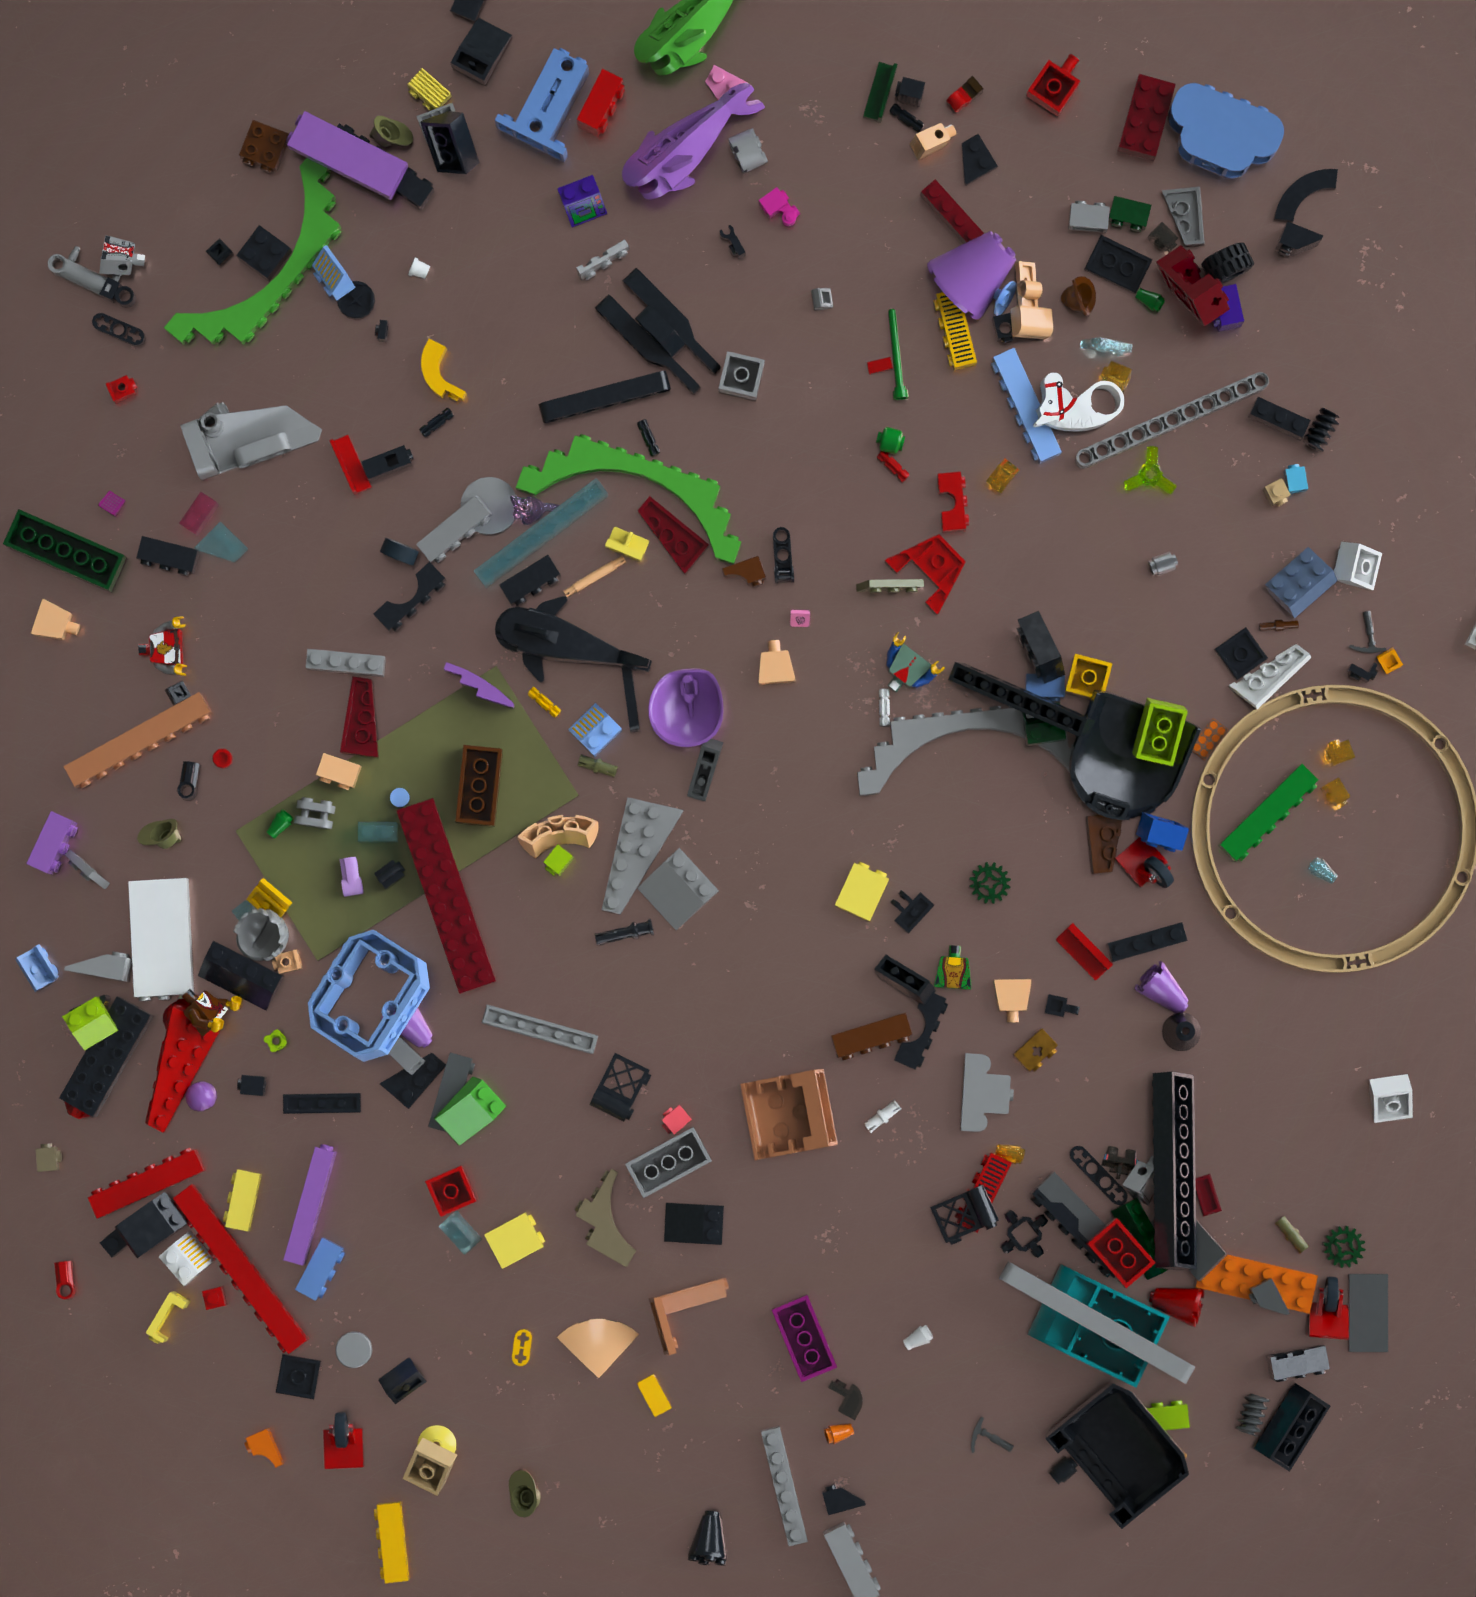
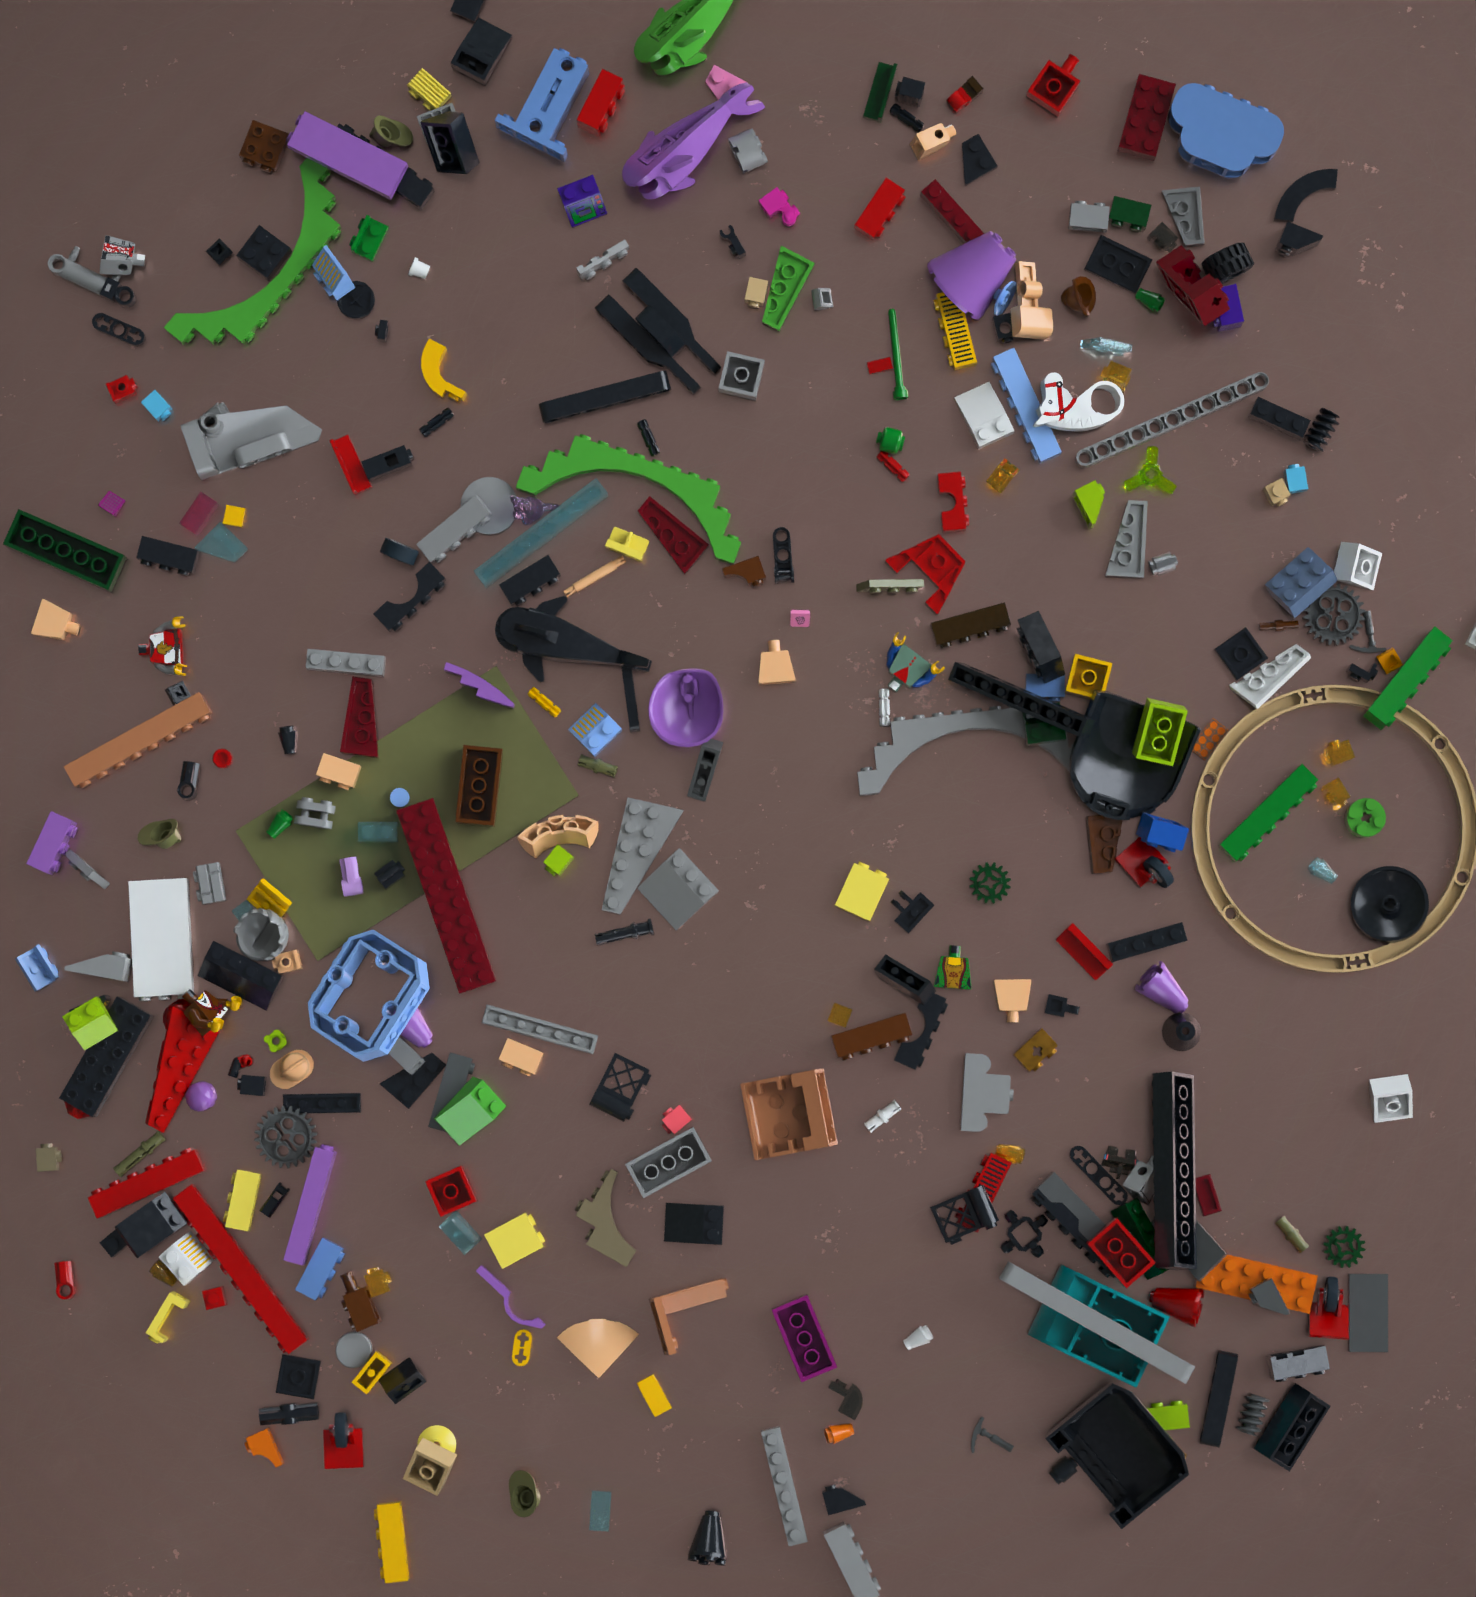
none -> olive pin [113,1131,166,1177]
none -> medium azure brick [141,390,172,422]
none -> clear yellow cone [149,1259,178,1287]
none -> light grey brick [193,862,226,905]
none -> yellow tile [223,505,246,528]
none -> arm [228,1054,253,1078]
none -> dark grey gear [254,1105,318,1168]
none -> black bar [259,1182,290,1218]
none -> black piece [259,1402,319,1426]
none -> light nougat piece [270,1050,314,1089]
none -> black cone [278,725,297,754]
none -> reddish brown brick [340,1271,382,1332]
none -> green bracket [349,215,389,262]
none -> yellow brick [351,1351,392,1395]
none -> clear yellow brick [364,1267,392,1298]
none -> medium lavender piece [476,1265,546,1329]
none -> light nougat brick [499,1038,544,1077]
none -> clear light blue tile [589,1491,611,1531]
none -> tan brick [745,277,768,308]
none -> bright green wing [762,246,815,331]
none -> clear yellow tile [828,1003,852,1028]
none -> red brick [854,178,906,240]
none -> dark brown brick [930,602,1011,649]
none -> white slope [954,382,1014,450]
none -> lime slope [1072,480,1105,529]
none -> light grey wing [1105,500,1148,578]
none -> black beam [1200,1350,1238,1448]
none -> dark grey gear [1302,583,1365,646]
none -> bright green brick [1344,798,1386,838]
none -> black dish [1351,866,1429,943]
none -> green brick [1363,626,1453,730]

